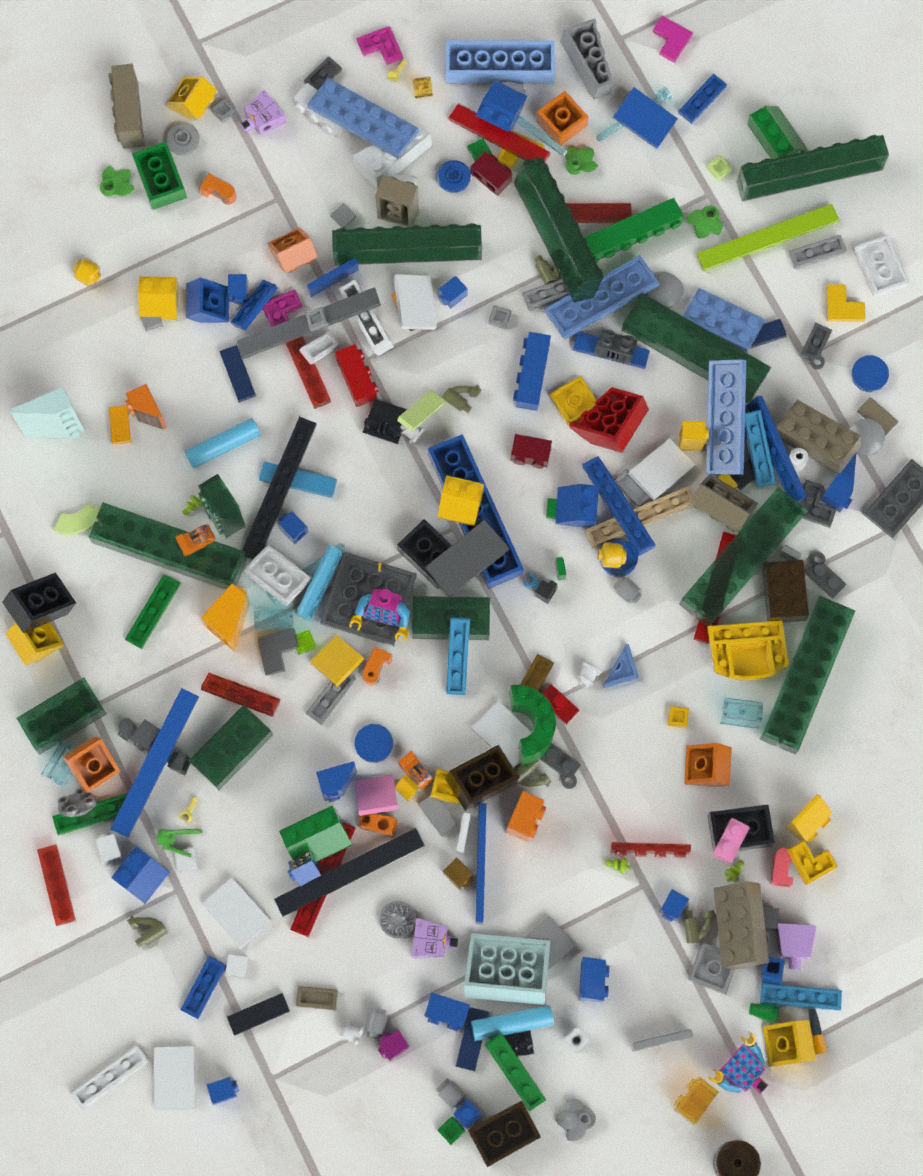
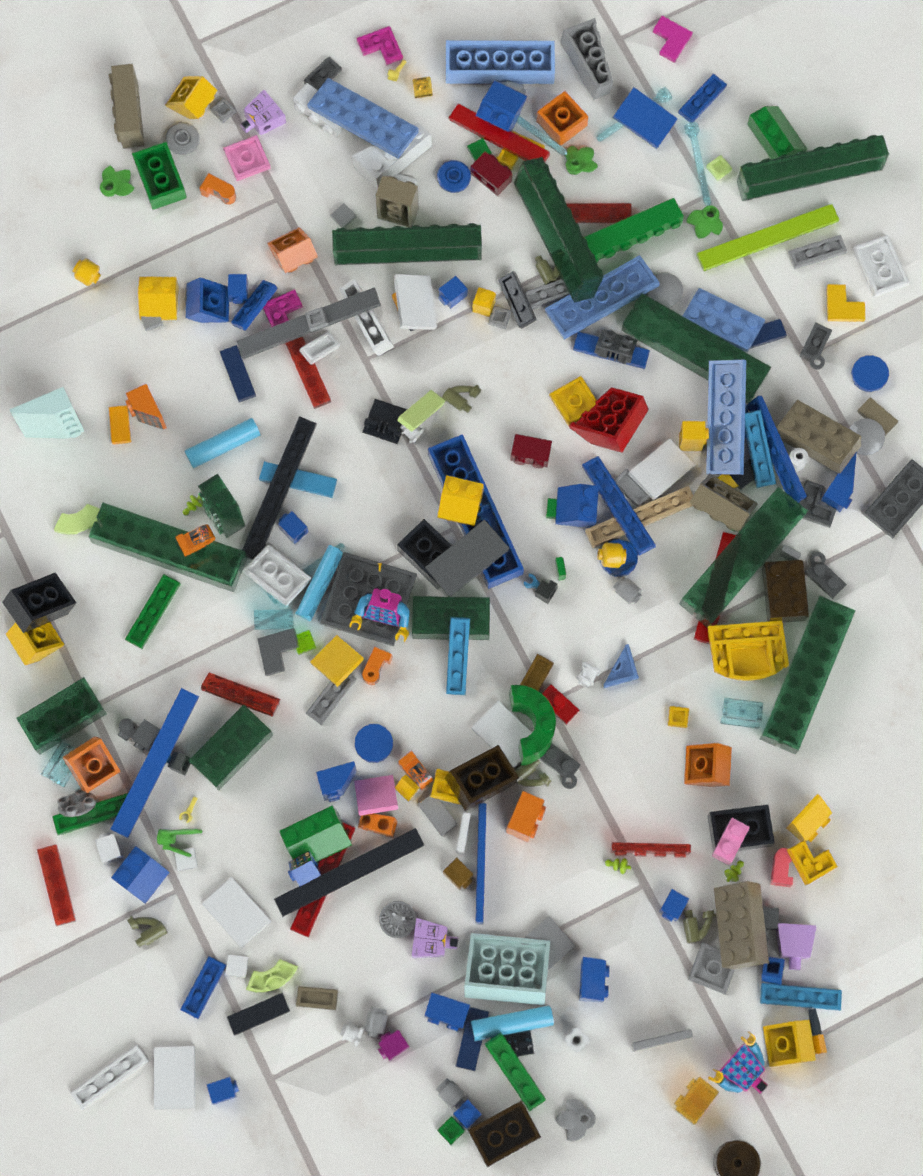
light orange slope [201,584,250,651] -> none
blue tile [307,258,359,297] -> none
red brick [335,344,379,407] -> none
blue brick [513,332,551,411] -> none
green cone [749,1003,779,1024] -> none
none -> bright pink tile [223,135,271,181]
none -> yellowish green tile [246,959,298,993]
none -> yellow brick [473,287,496,317]
none -> tile [498,271,537,329]
none -> clear light blue piece [684,122,711,206]

